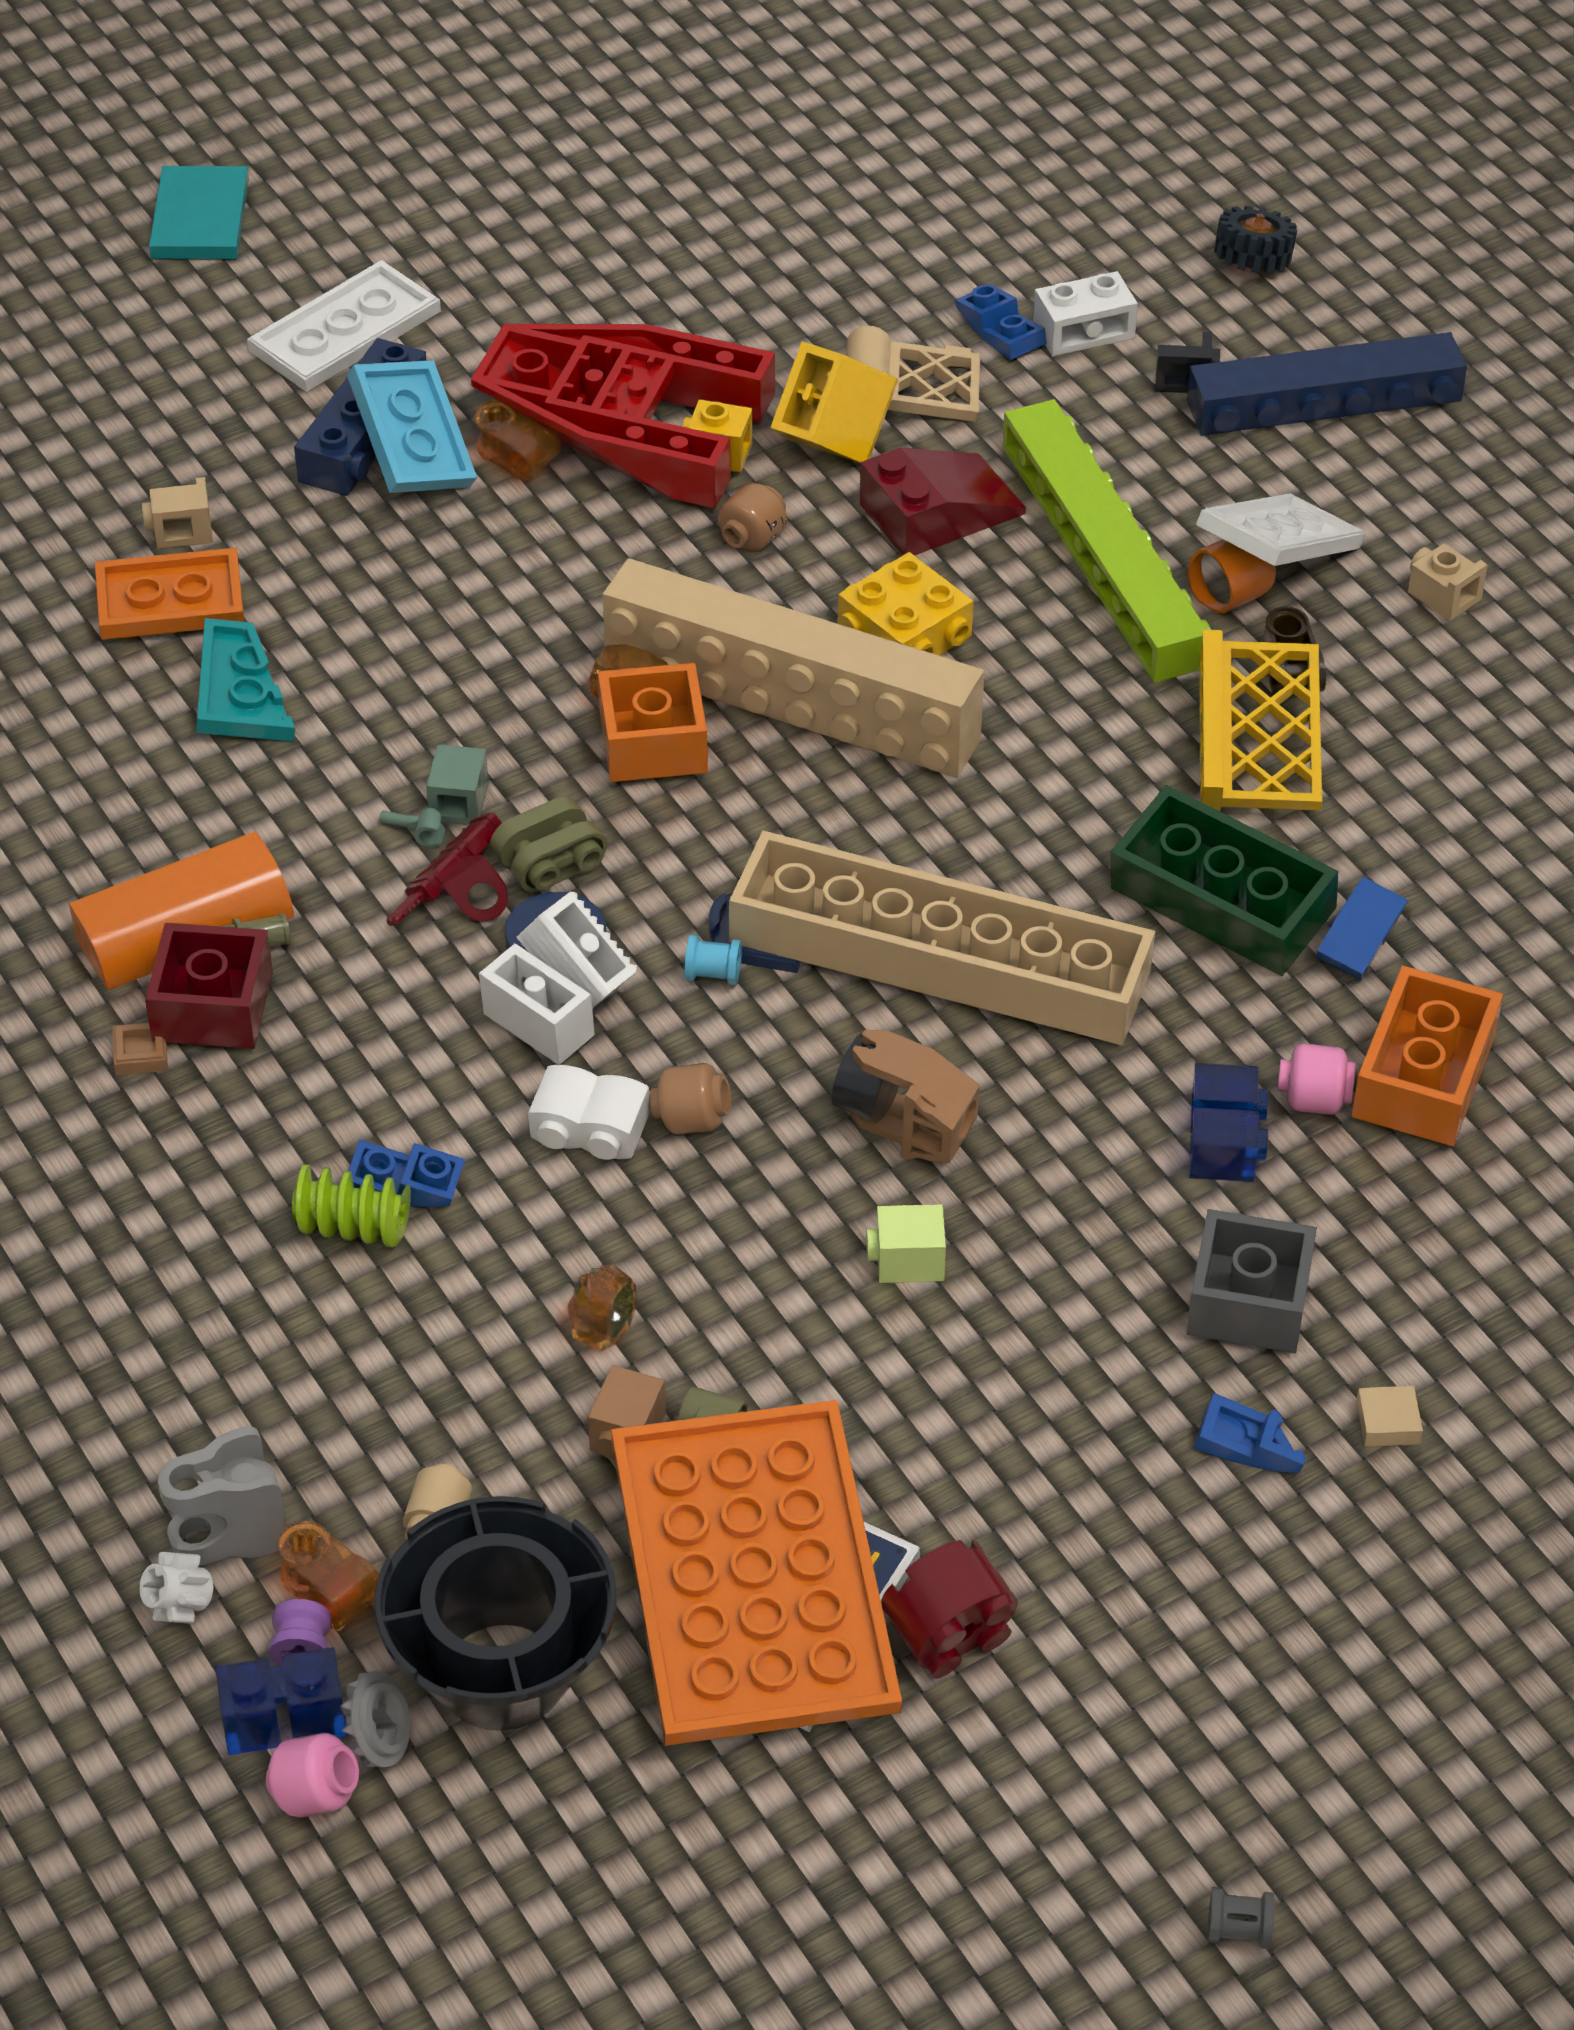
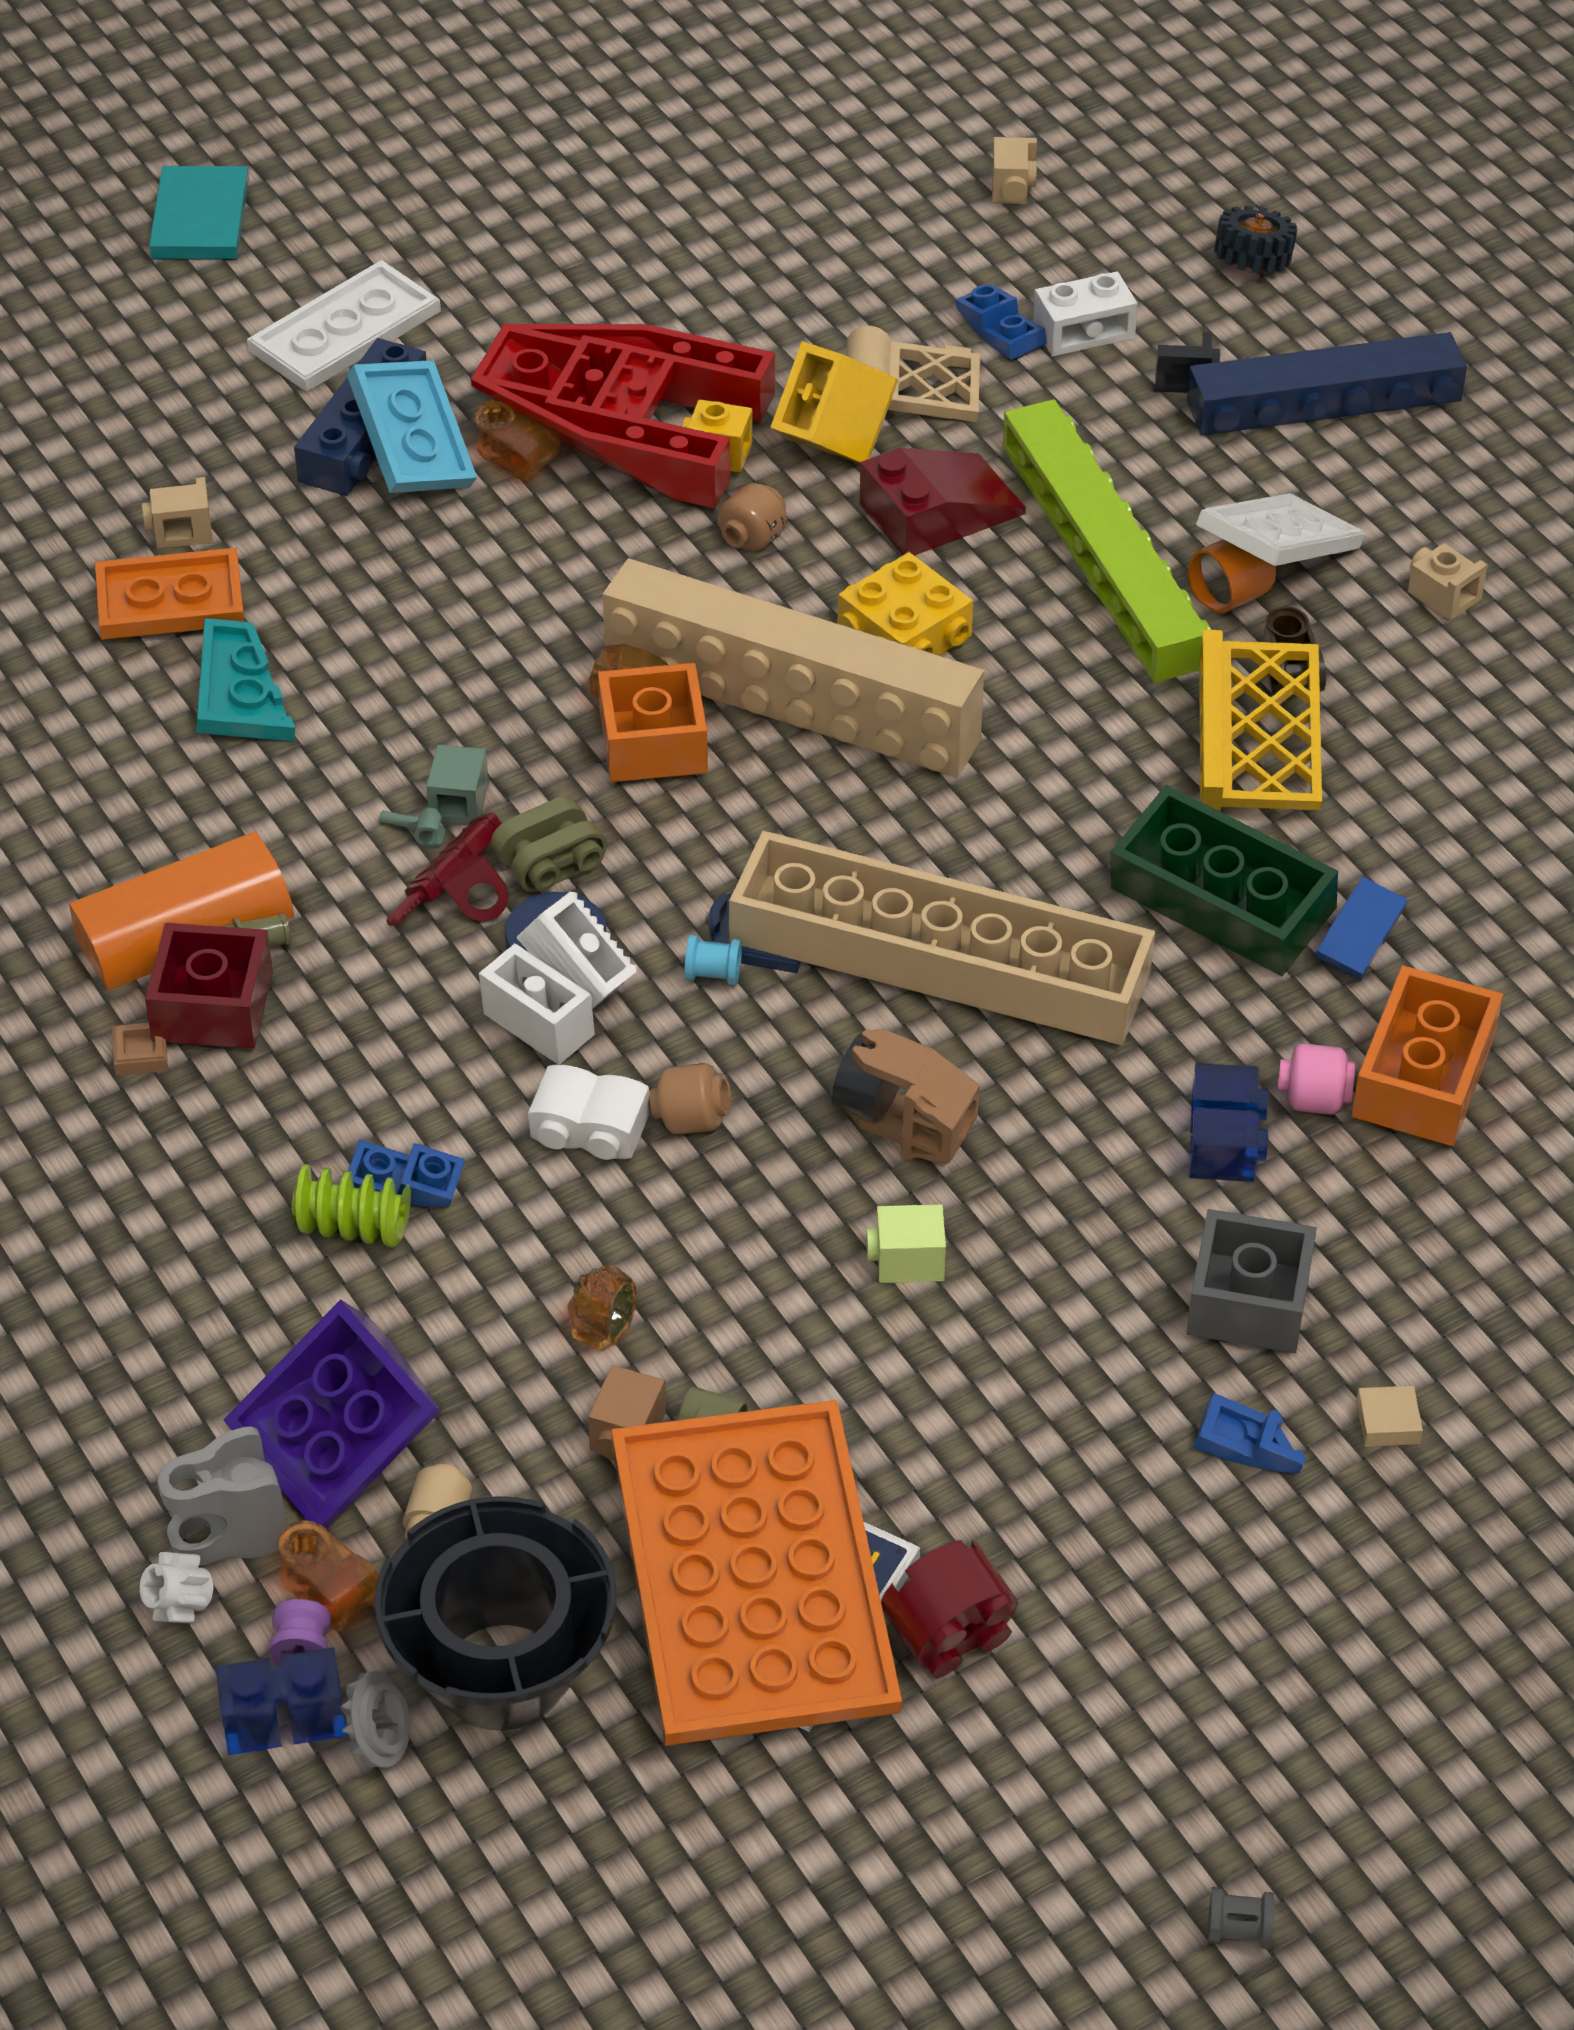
bright pink head [266,1733,359,1818] -> none
none -> dark purple slope [223,1299,441,1534]
none -> tan brick [992,137,1037,204]

